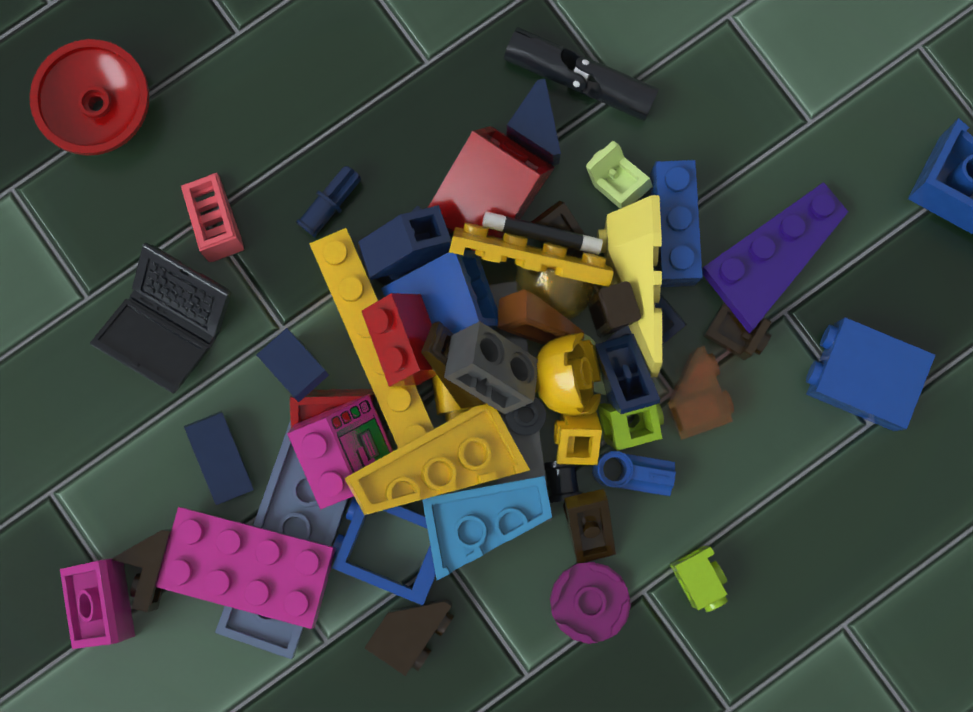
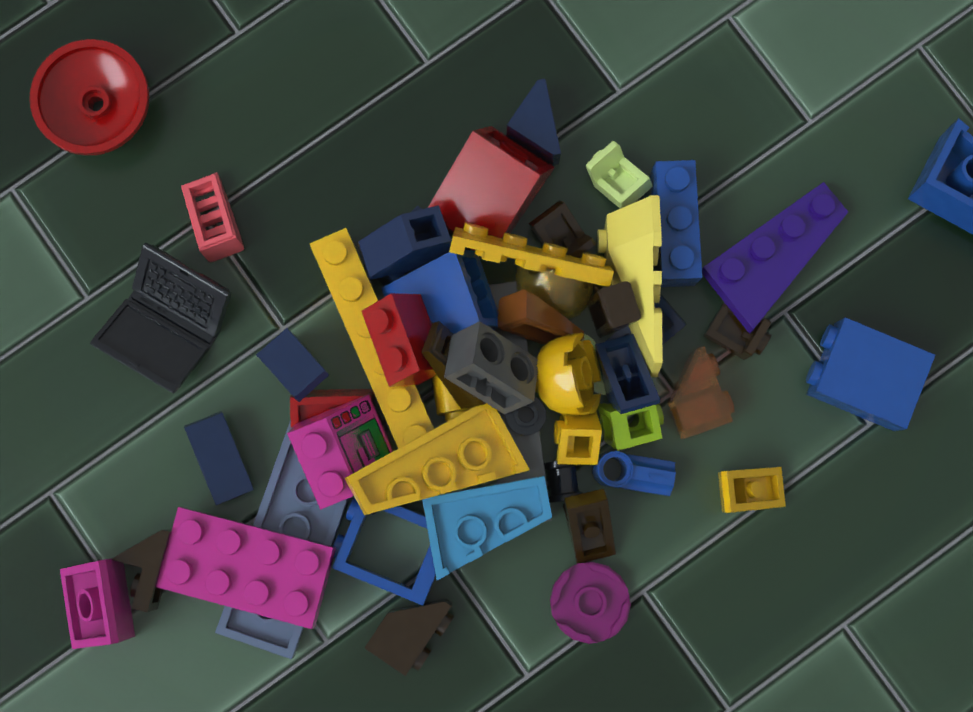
dark blue axle [296,166,361,238] -> none
black bar [482,211,603,255] -> none
black piece [504,27,659,121] -> none
lime brick [669,545,728,612] -> none
none -> yellow slope [718,467,786,513]

